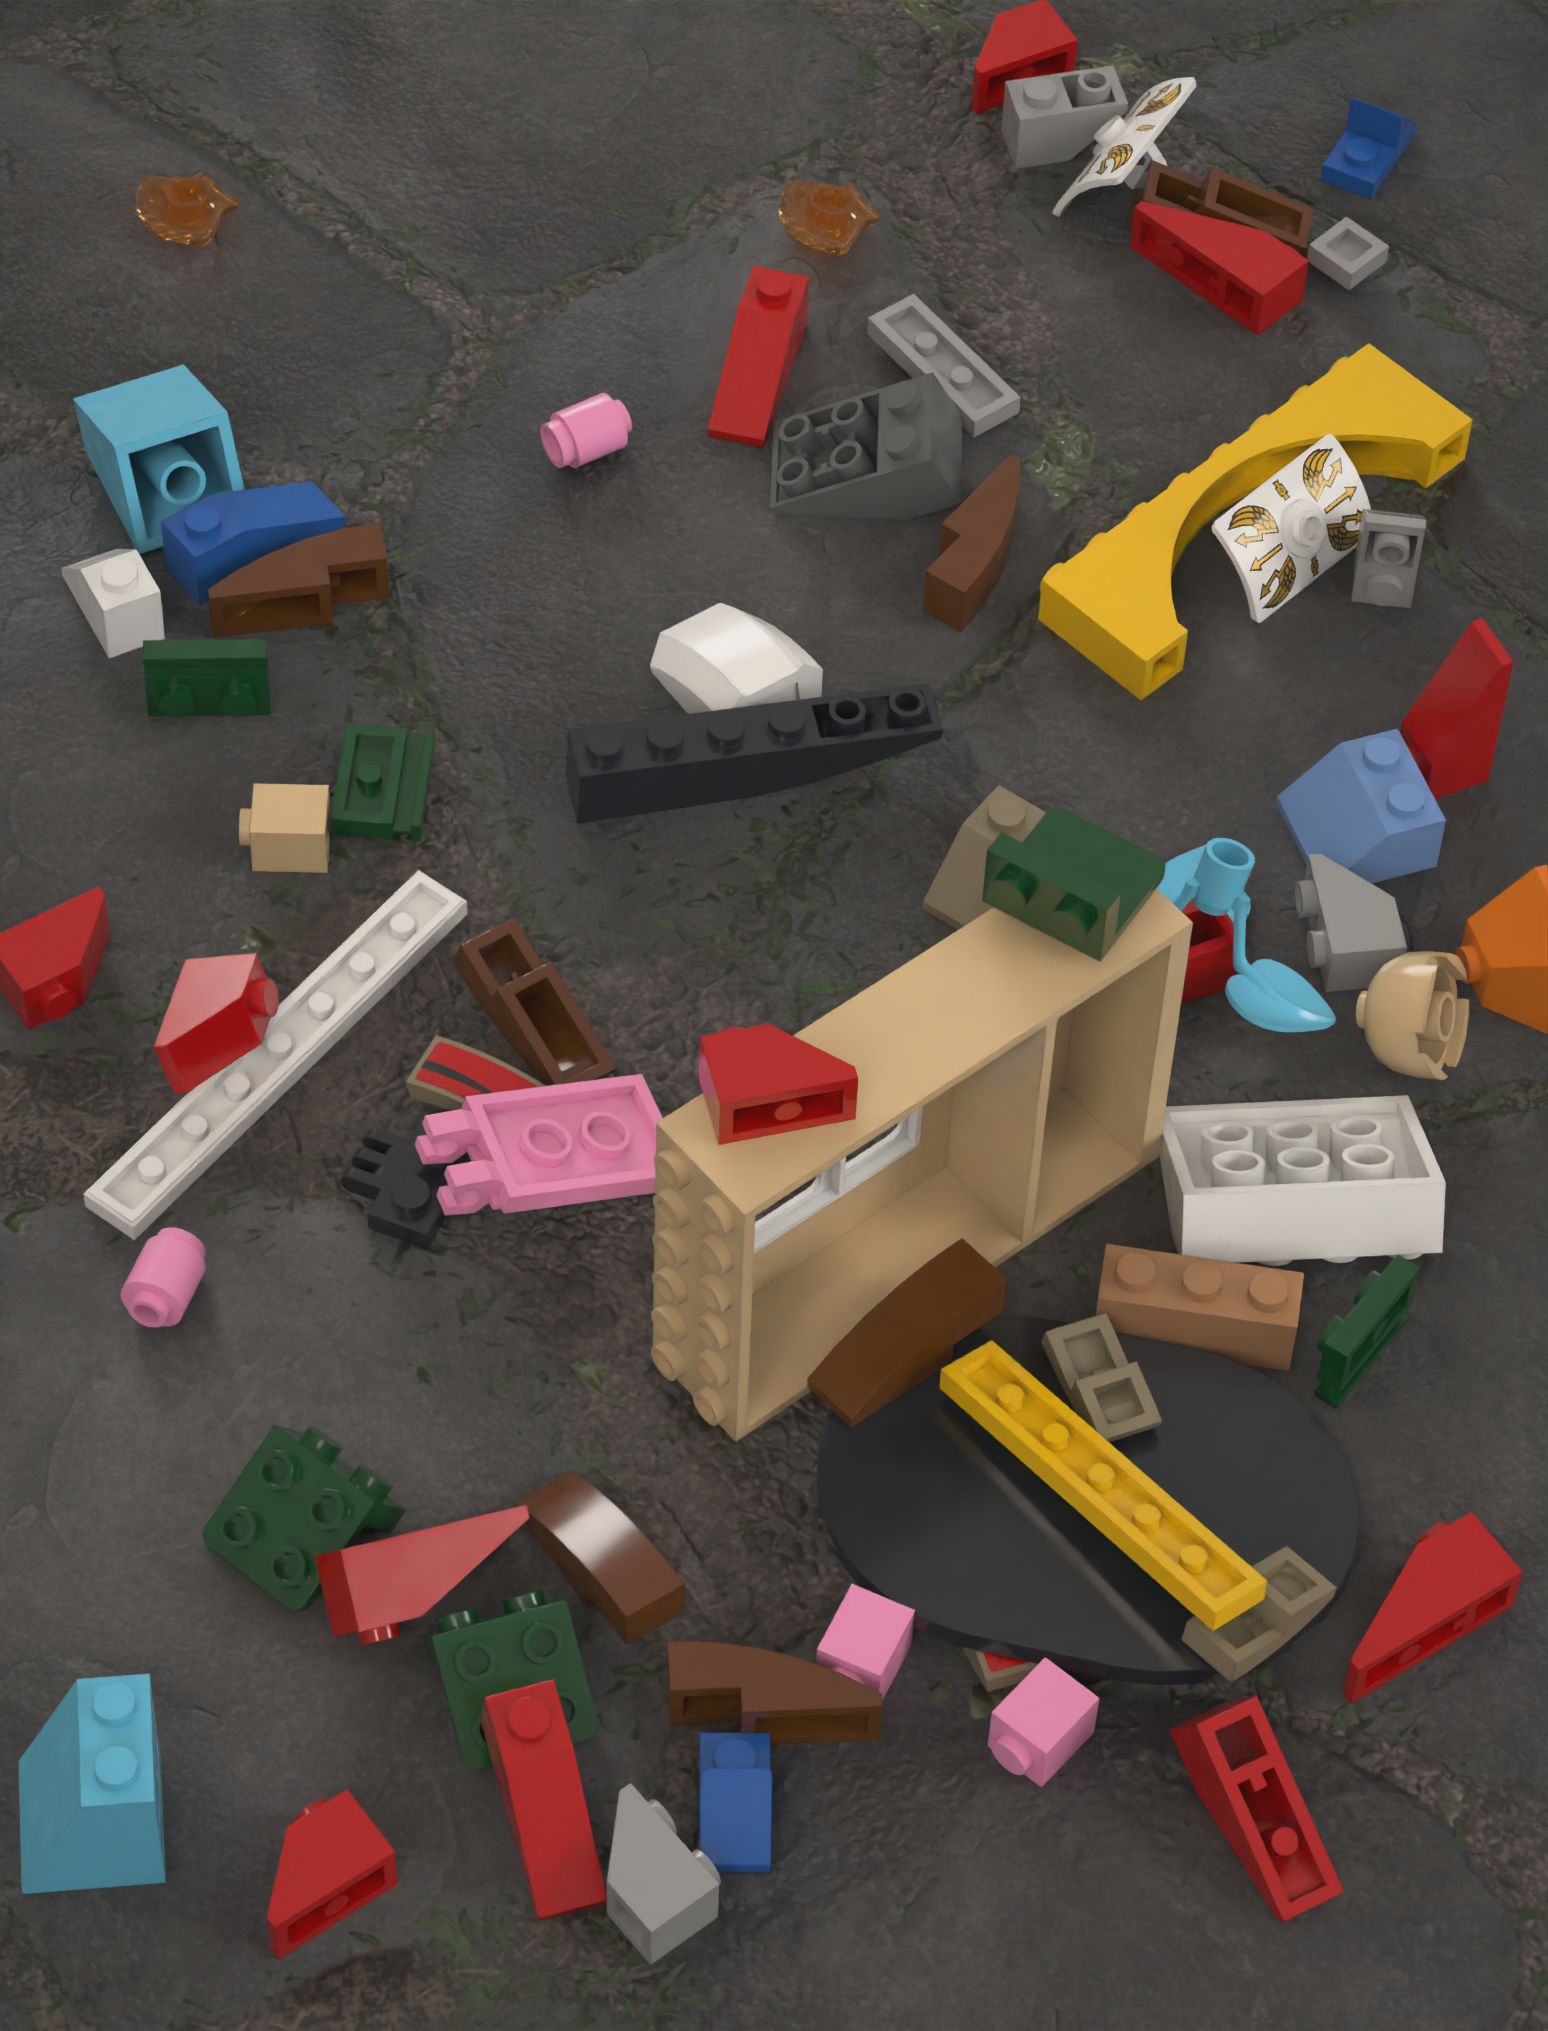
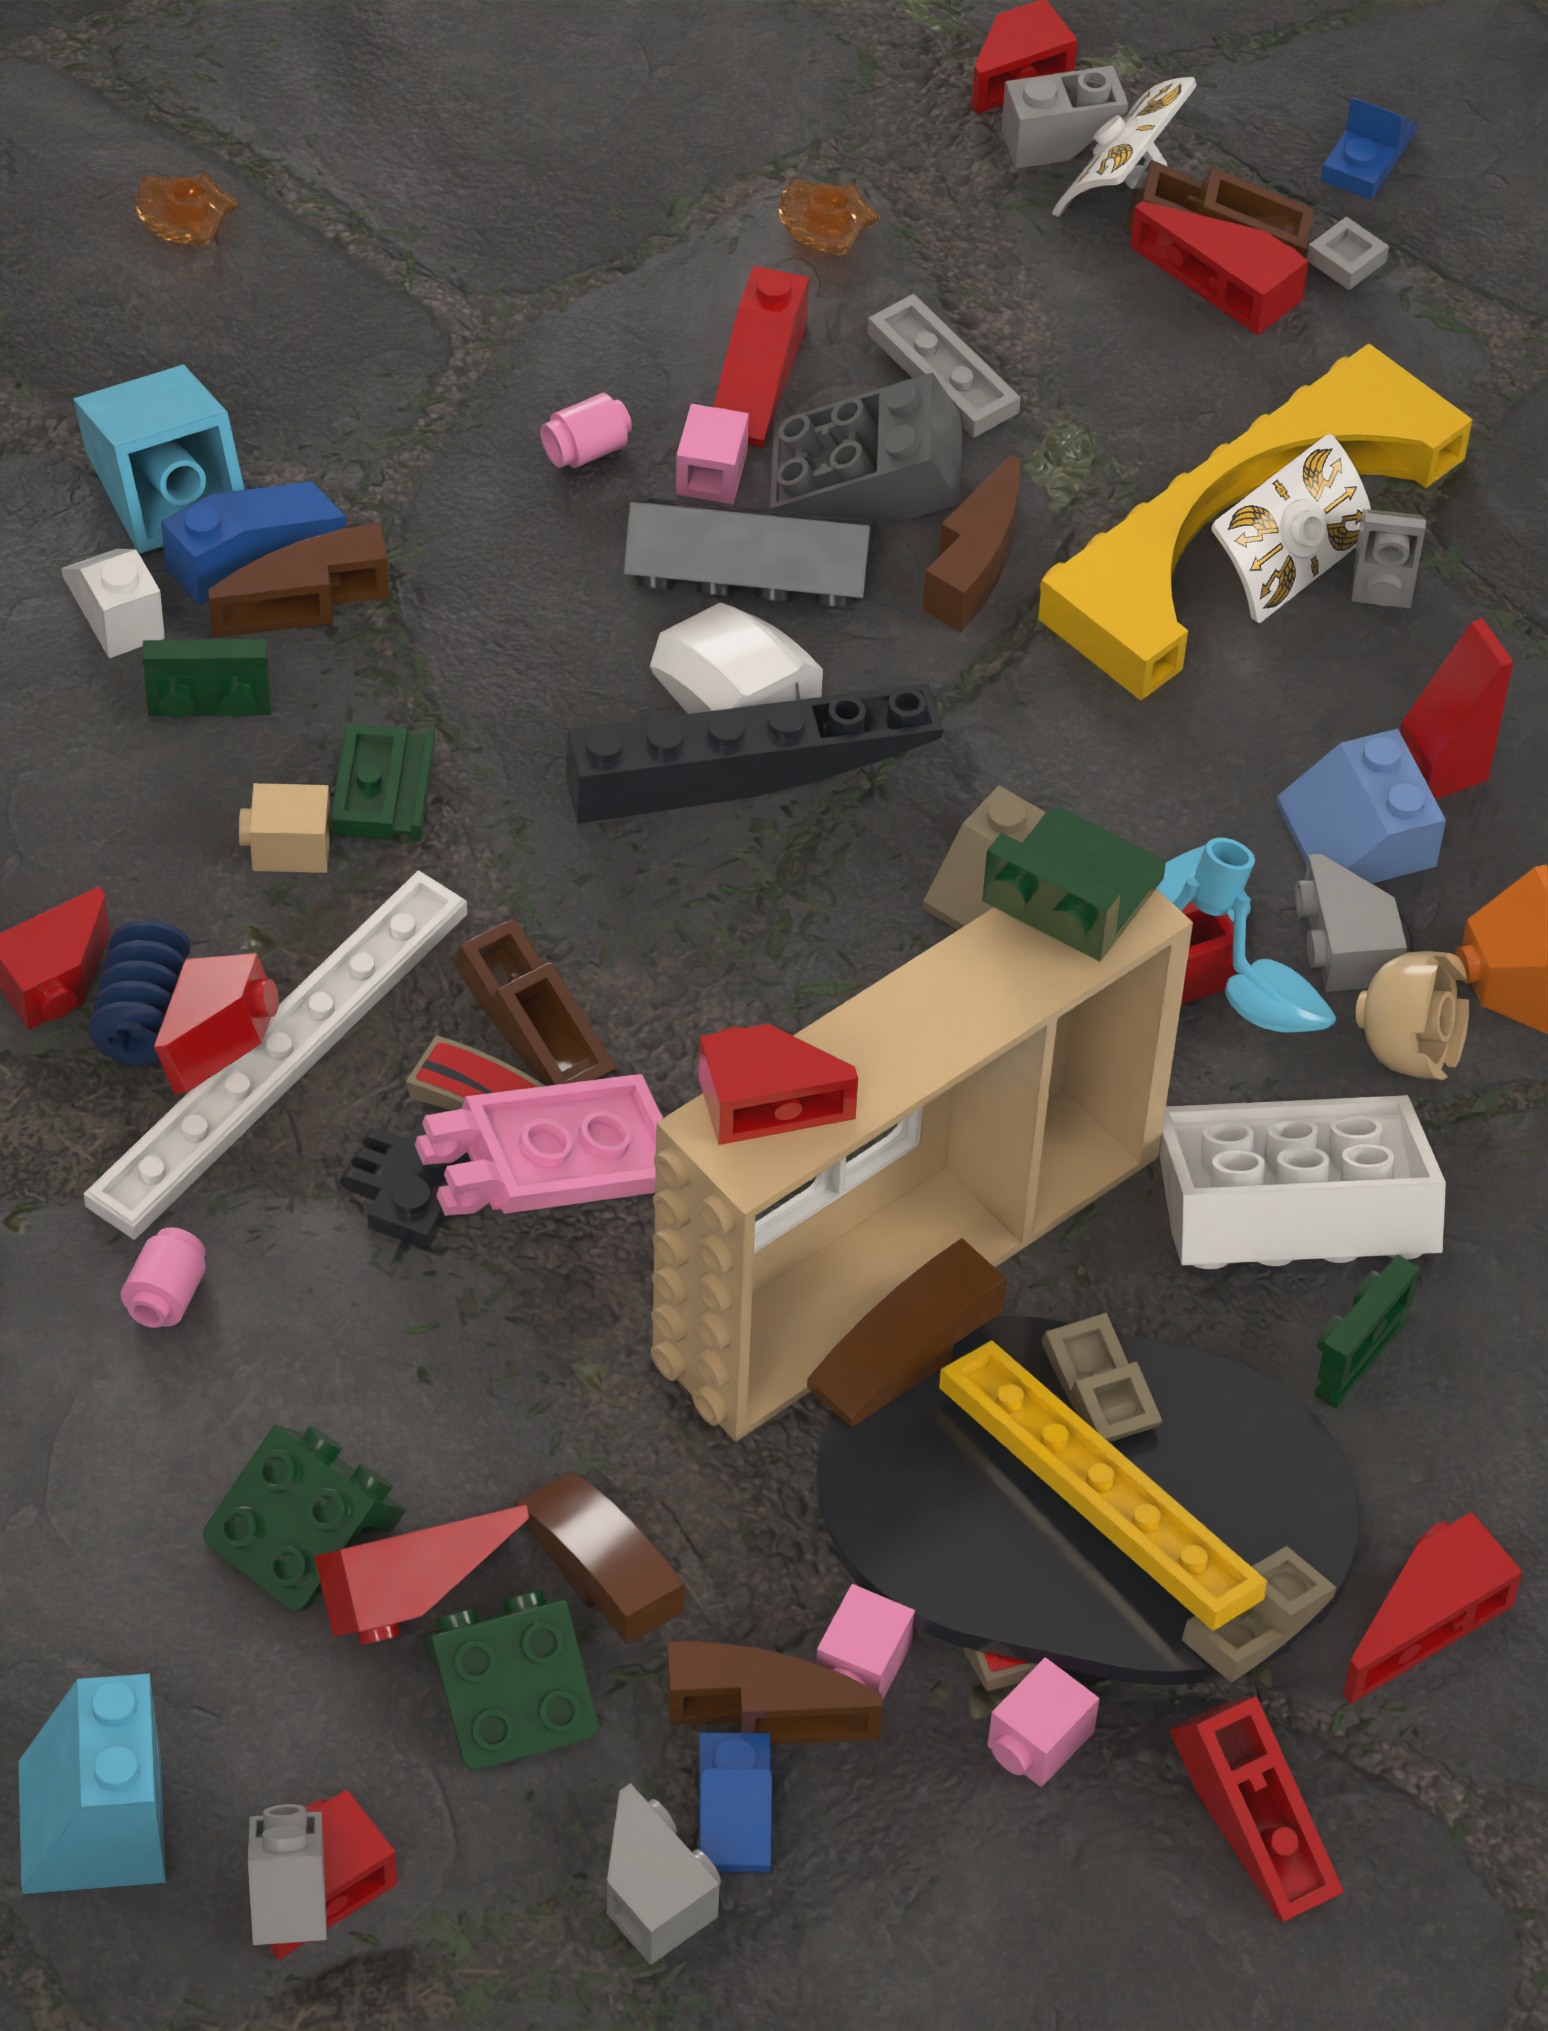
red slope [481,1679,607,1922] -> none
medium nougat brick [1095,1244,1304,1371] -> none
none -> dark blue piece [89,920,191,1066]
none -> light grey slope [248,1804,327,1945]
none -> slope [624,496,875,607]
none -> bright pink brick [676,404,749,504]

